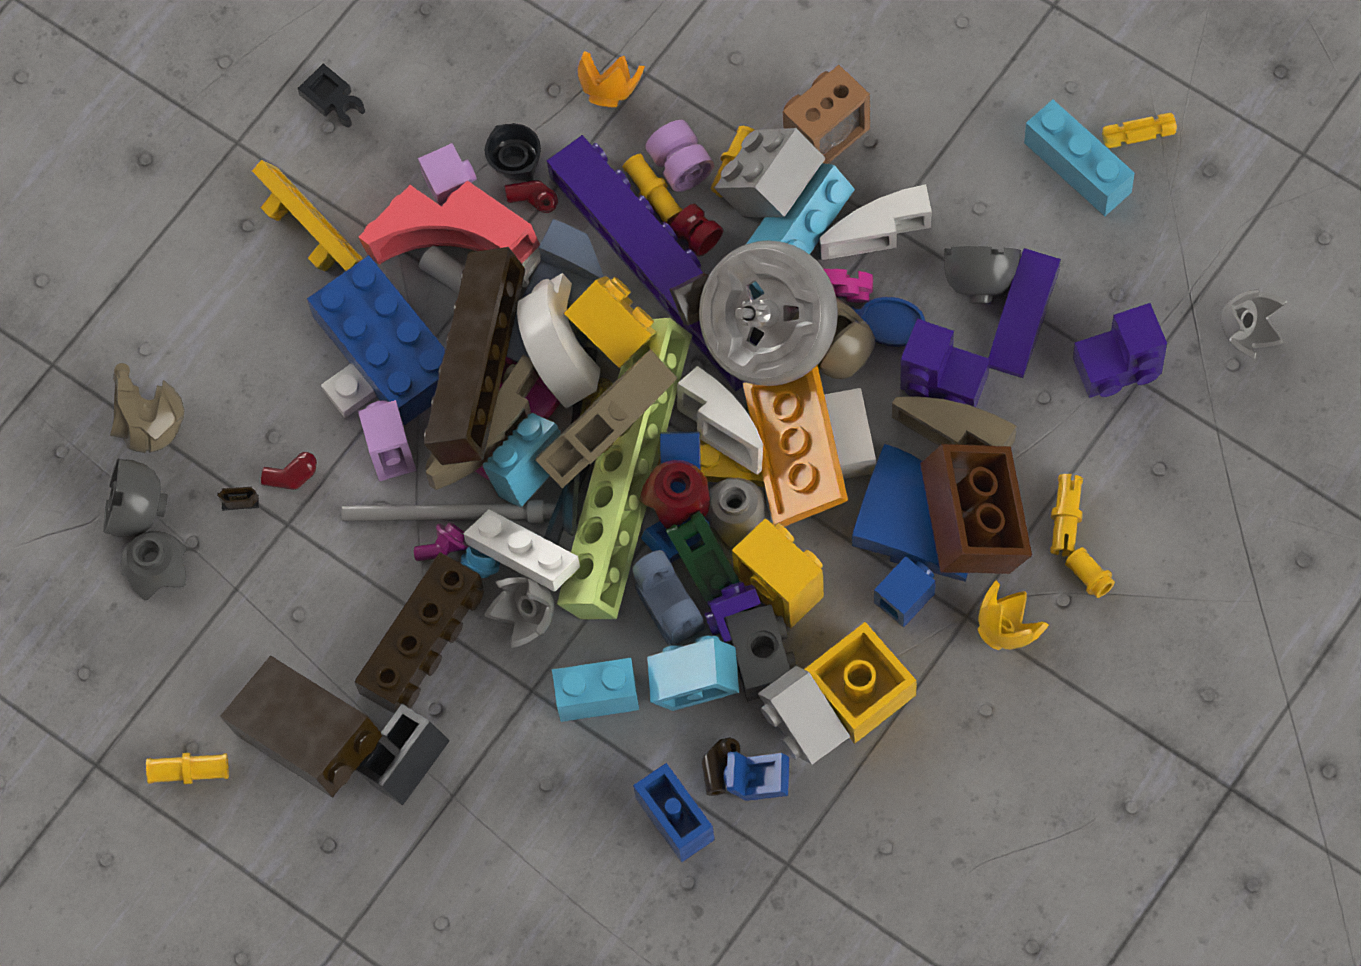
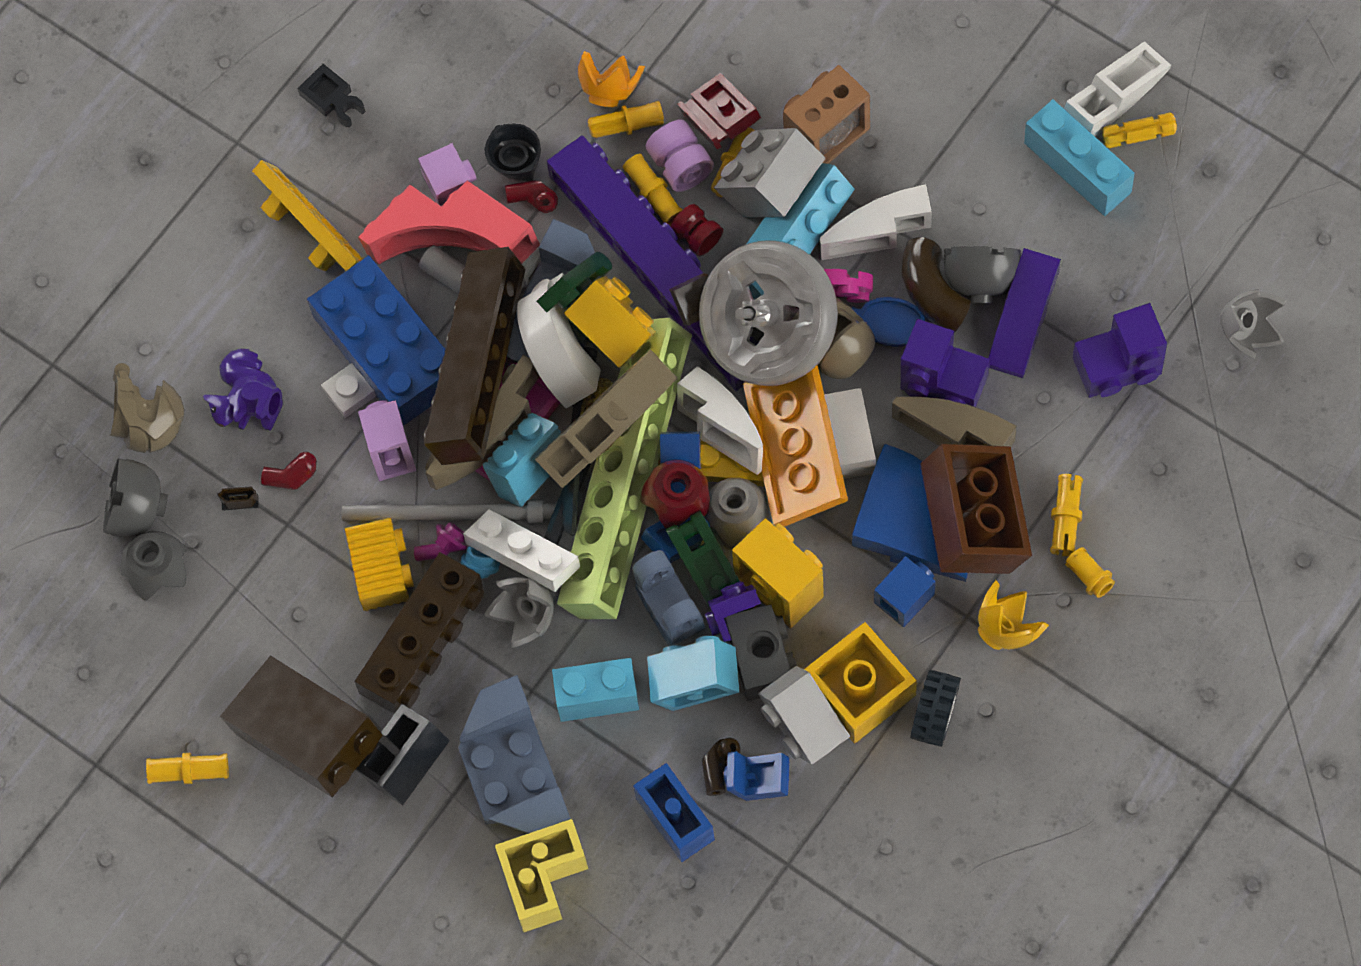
none -> dark purple animal [203,348,283,431]
none -> yellow brick [345,518,414,611]
none -> sand blue piece [458,675,571,834]
none -> light yellow brick [495,819,588,932]
none -> dark green plate [536,252,612,313]
none -> yellow axle [588,101,664,138]
none -> plate [677,73,761,150]
none -> dark brown cylinder [901,237,971,333]
none -> black wheel [910,669,961,747]
none -> white slope [1064,41,1171,137]

